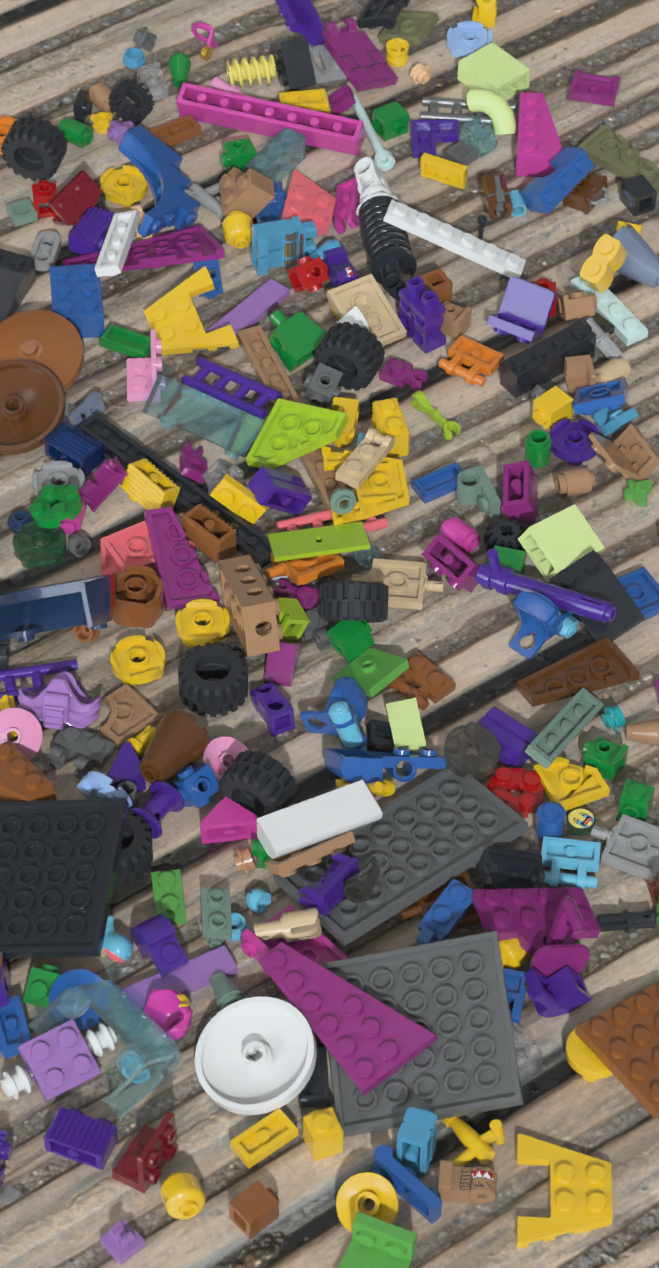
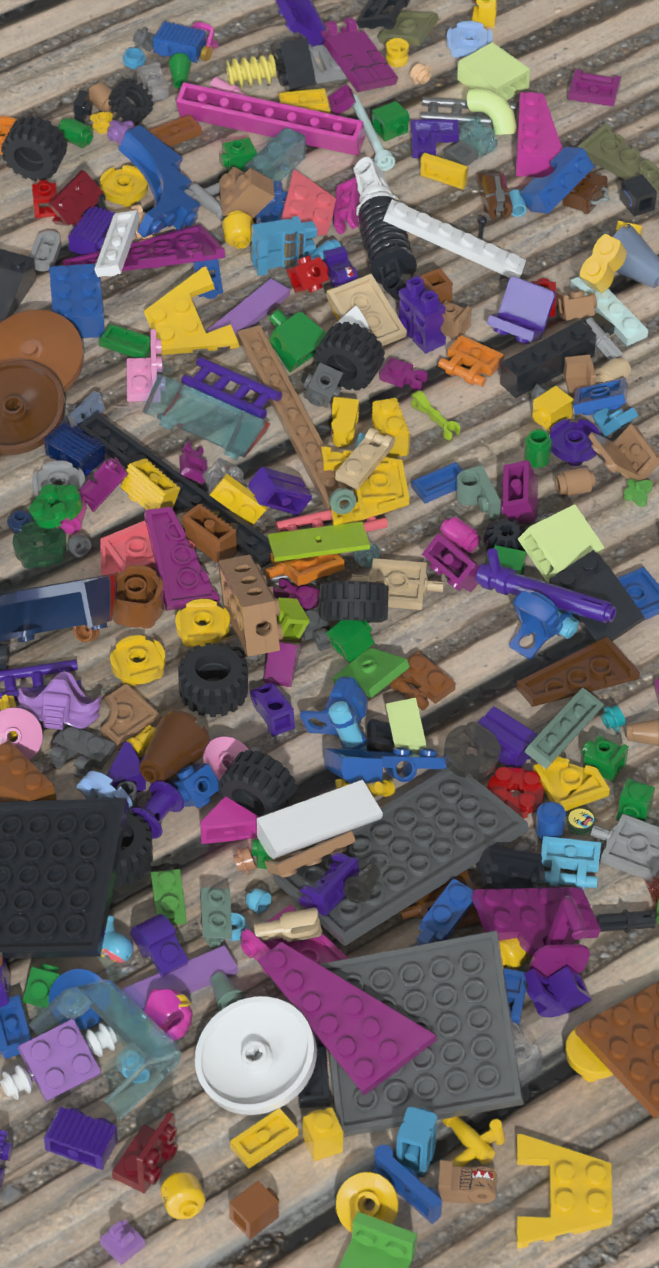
sand green plate [6,198,38,227] -> none
lime plate [245,398,349,469] -> none
none -> blue brick [153,20,206,63]

